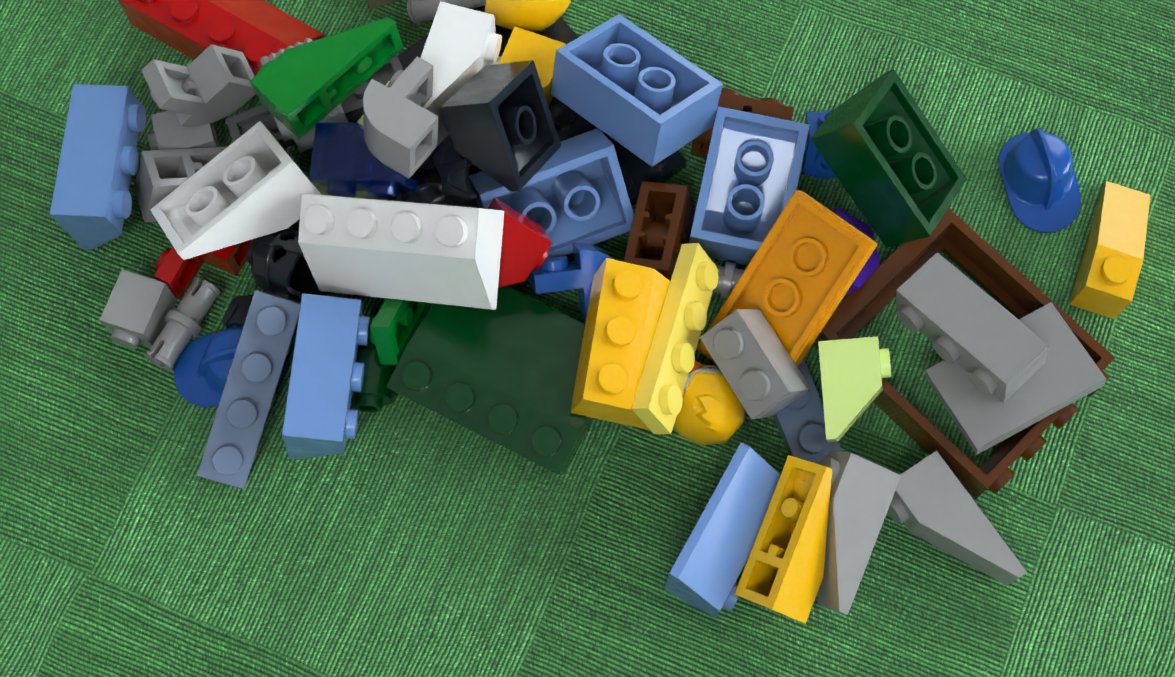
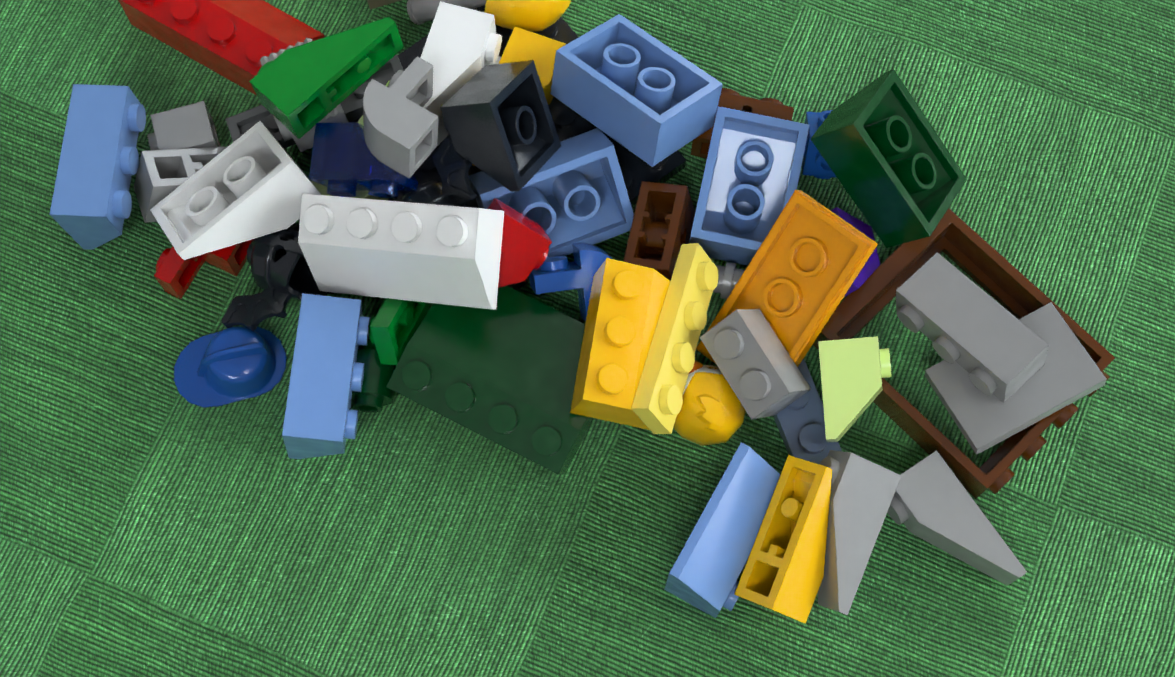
light grey brick [99,269,177,349] -> none
light grey brick [141,44,256,127] -> none
light grey pin [144,277,221,371] -> none
sand blue plate [197,289,301,489] -> none
blue piece [998,128,1081,233] -> none
yellow slope [1069,181,1150,319] -> none

